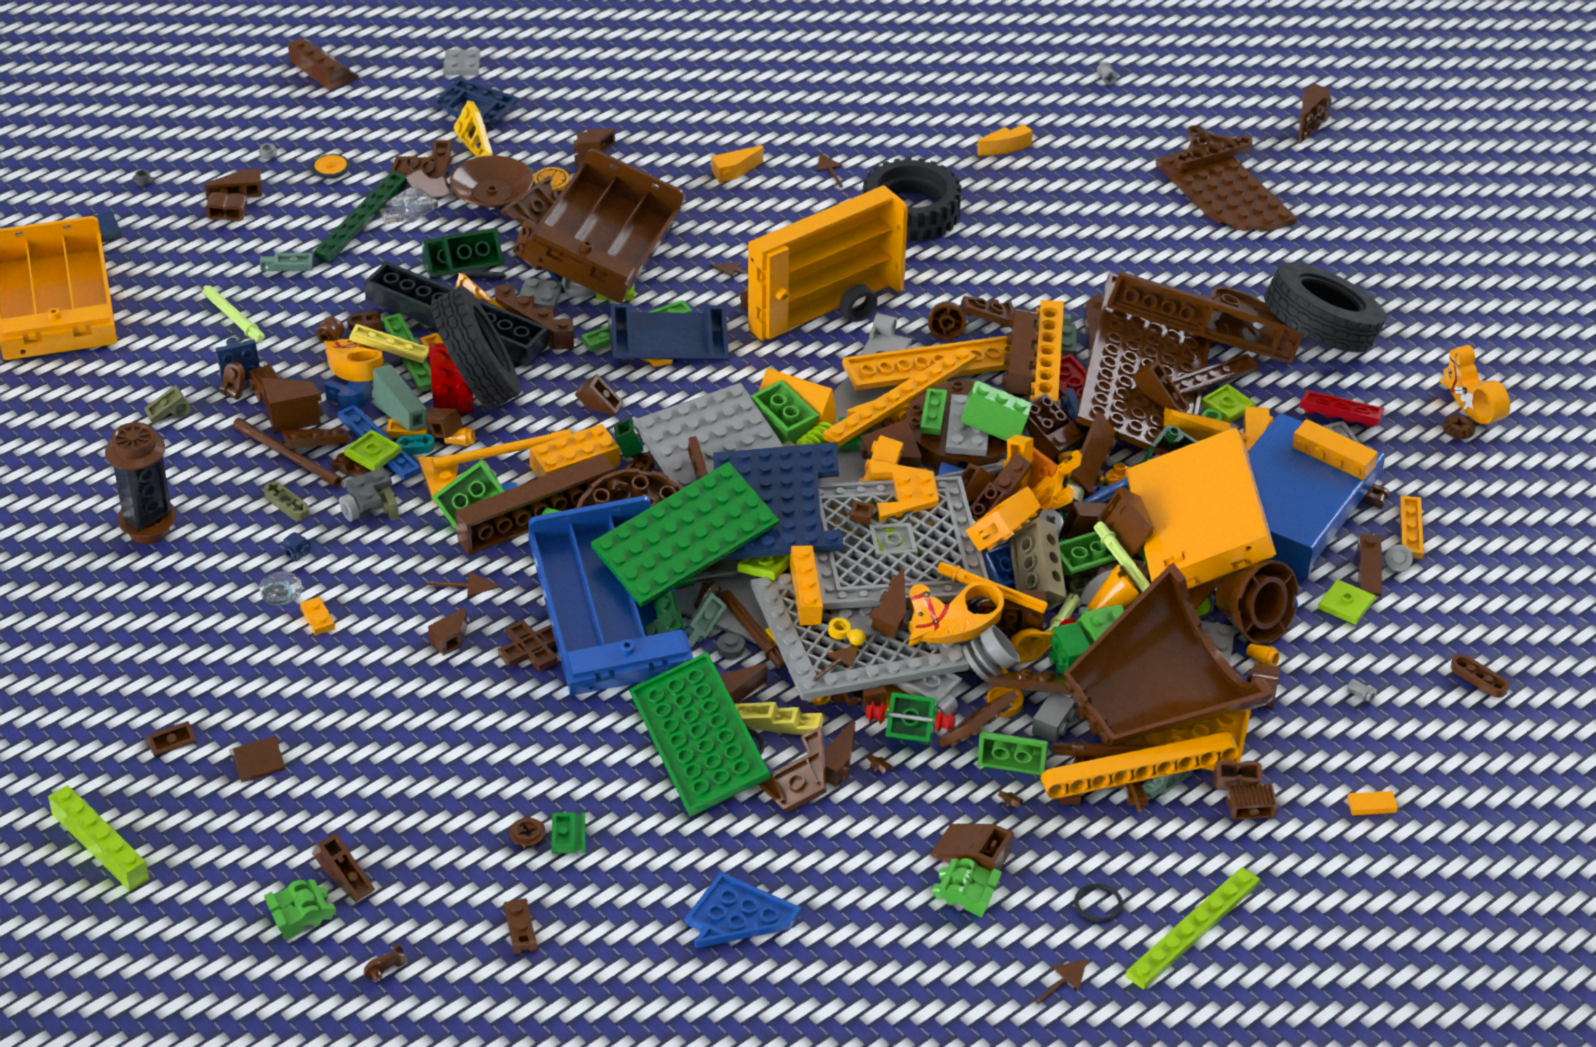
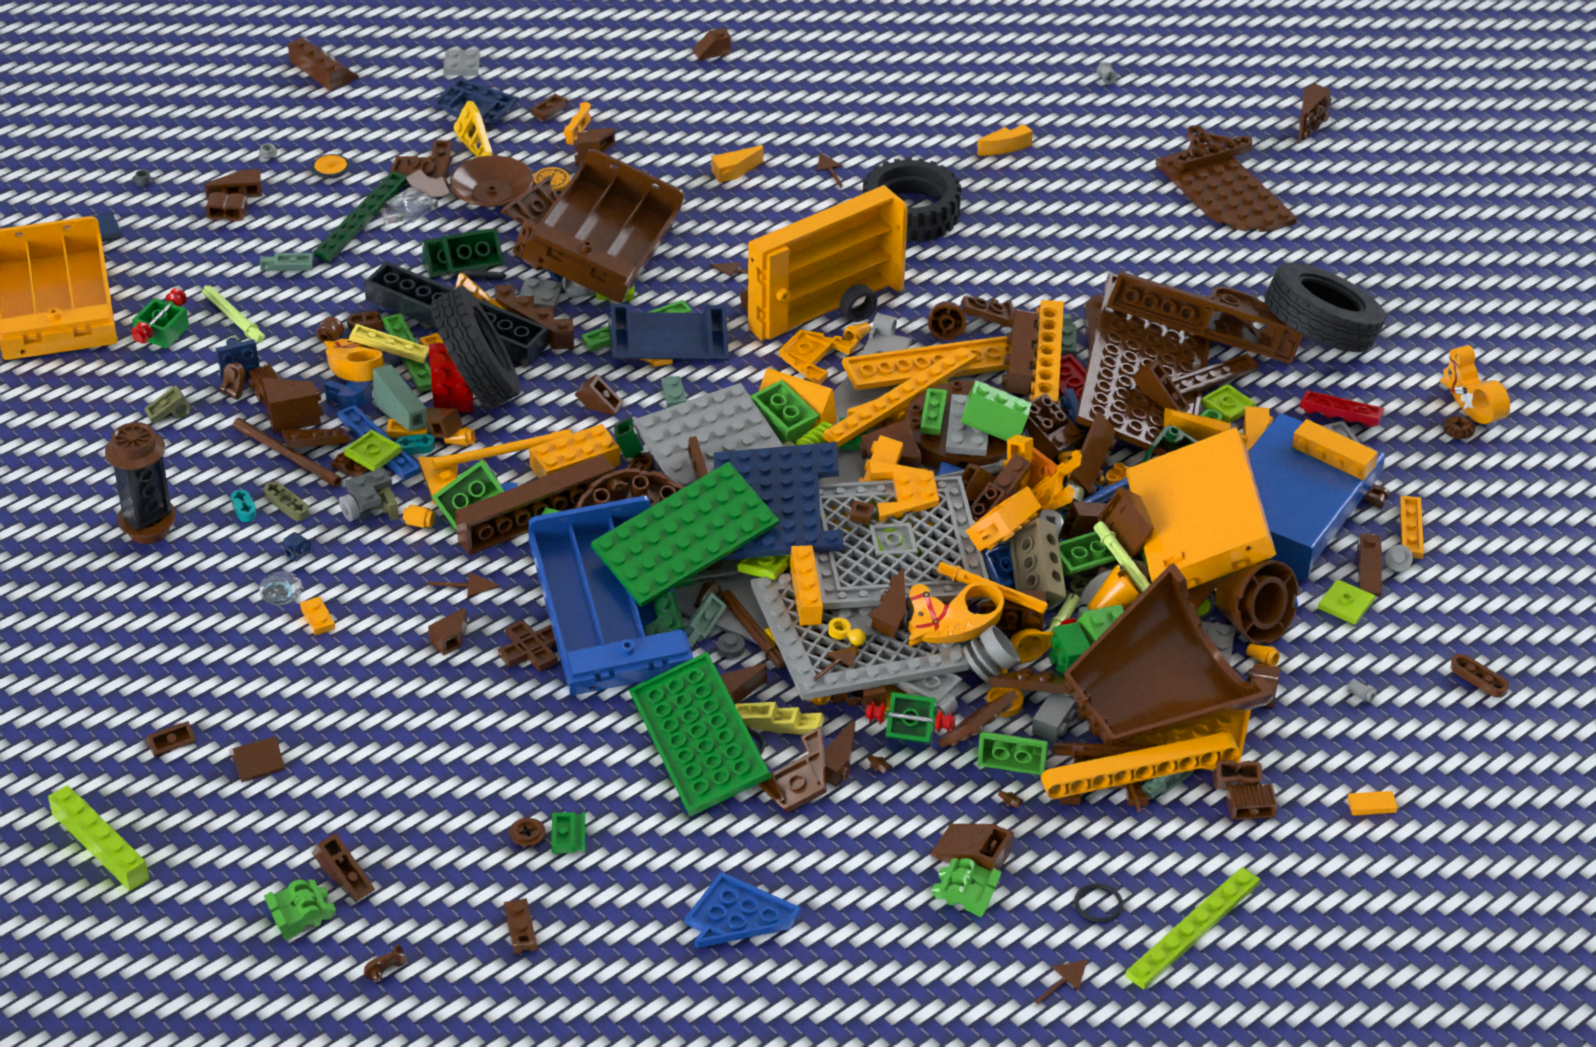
none -> green brick [131,288,189,349]
none -> teal beam [231,490,257,522]
none -> light orange brick [403,504,435,528]
none -> reddish brown plate [531,93,568,121]
none -> light orange plate [564,102,591,145]
none -> sand green plate [661,376,687,408]
none -> reddish brown slope [693,28,731,61]
none -> light orange wing [779,330,859,385]
none -> light orange cone [844,322,871,341]

